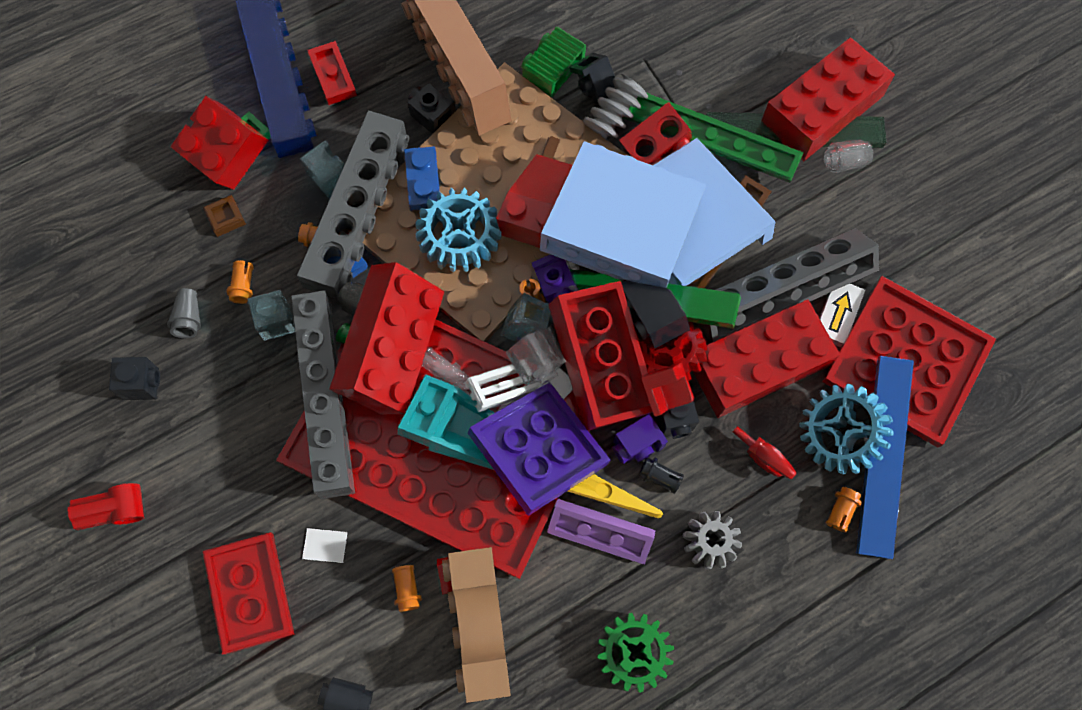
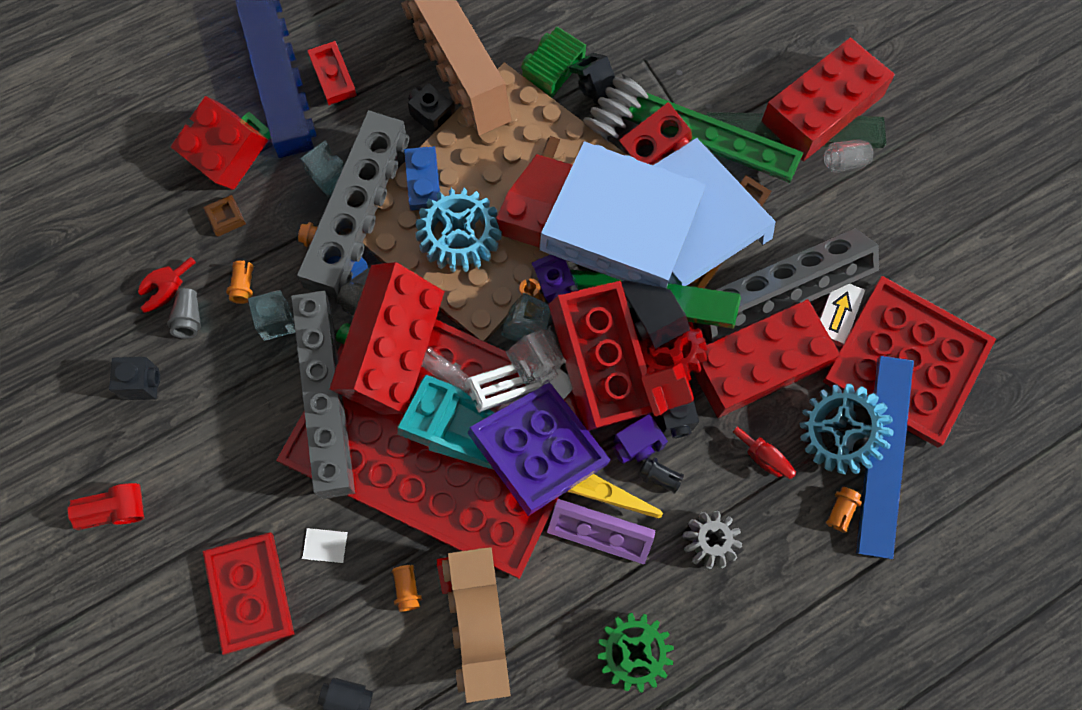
none -> red hand [138,257,196,313]

